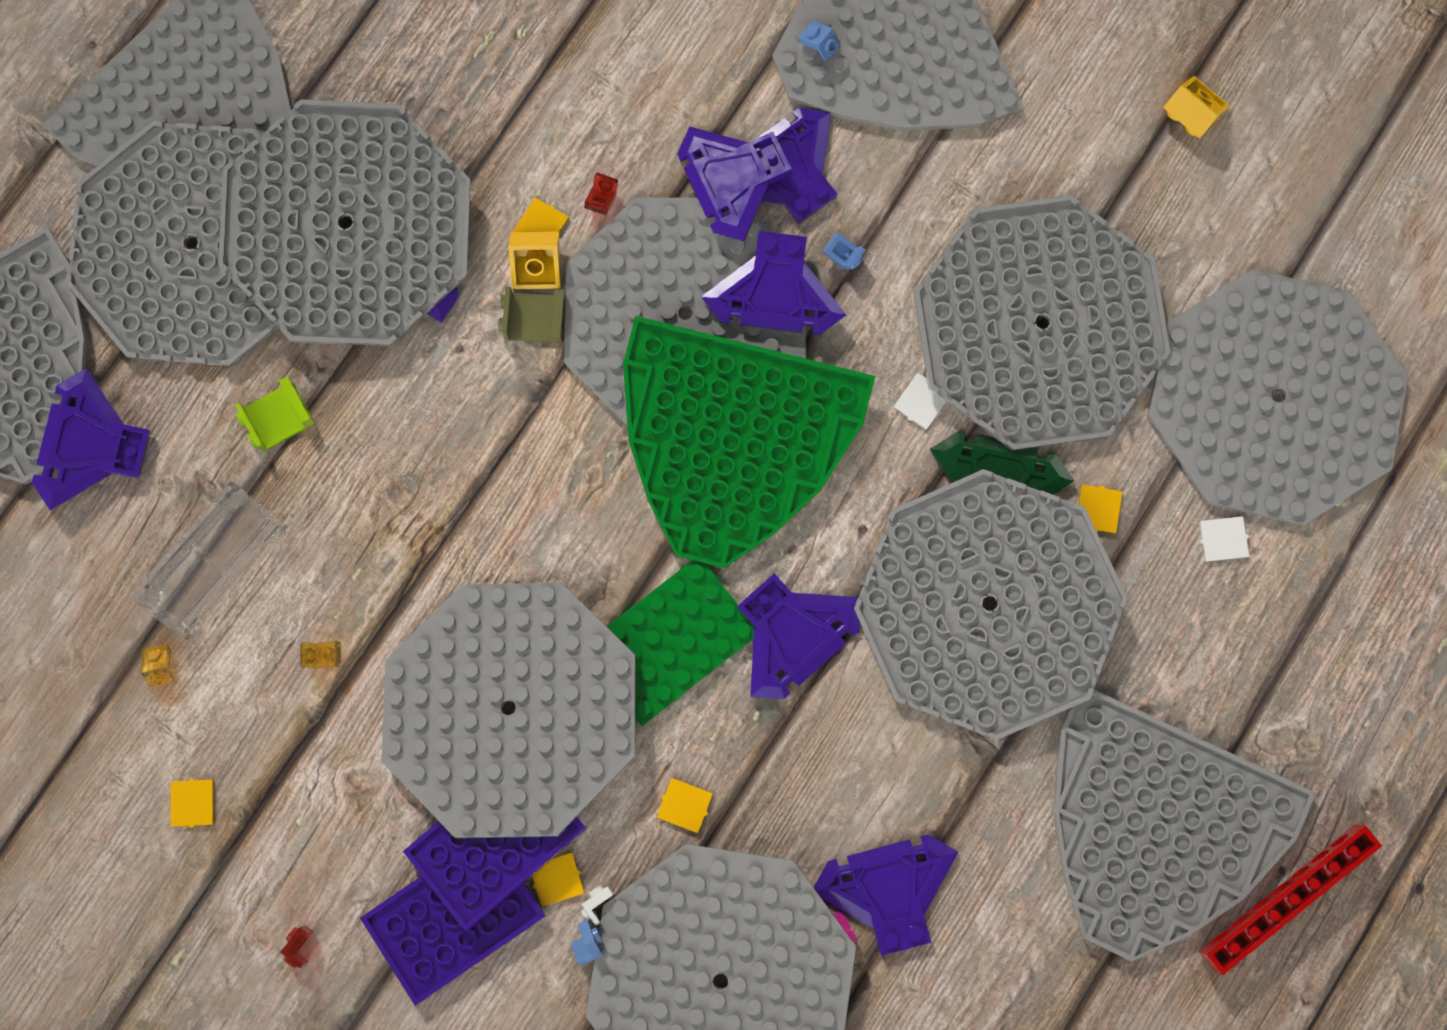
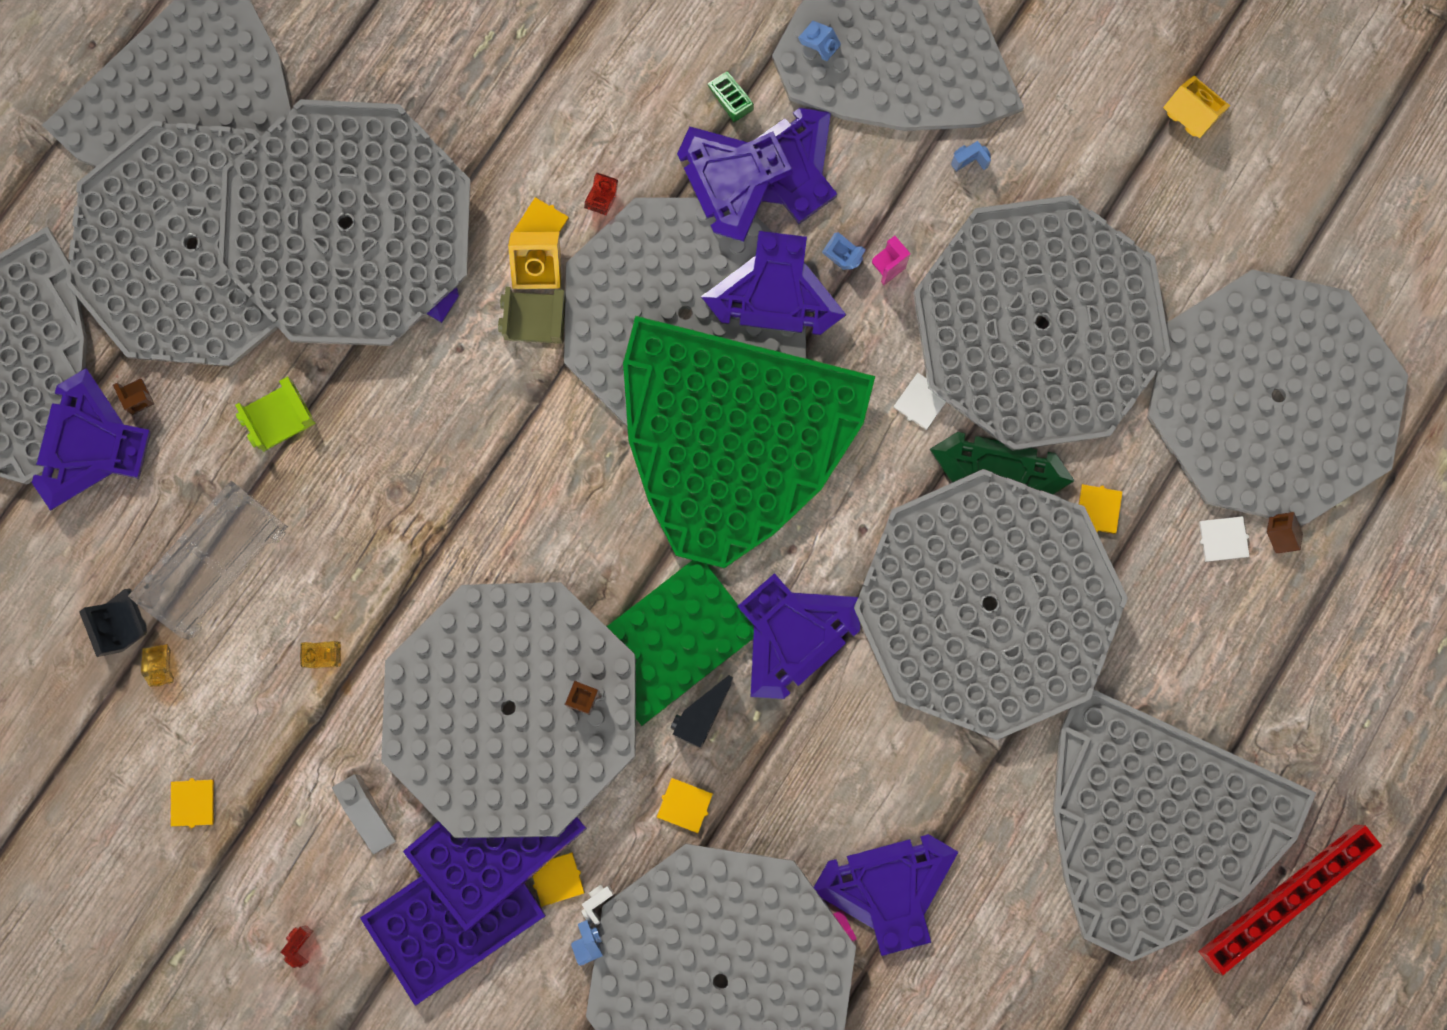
none -> black bracket [79,588,147,657]
none -> reddish brown panel [113,379,154,415]
none -> light grey slope [332,774,396,854]
none -> reddish brown panel [564,680,602,715]
none -> black slope [670,675,733,749]
none -> slope [708,71,754,122]
none -> dark pink panel [872,235,911,285]
none -> medium blue bracket [951,141,991,172]
none -> reddish brown panel [1267,512,1303,554]

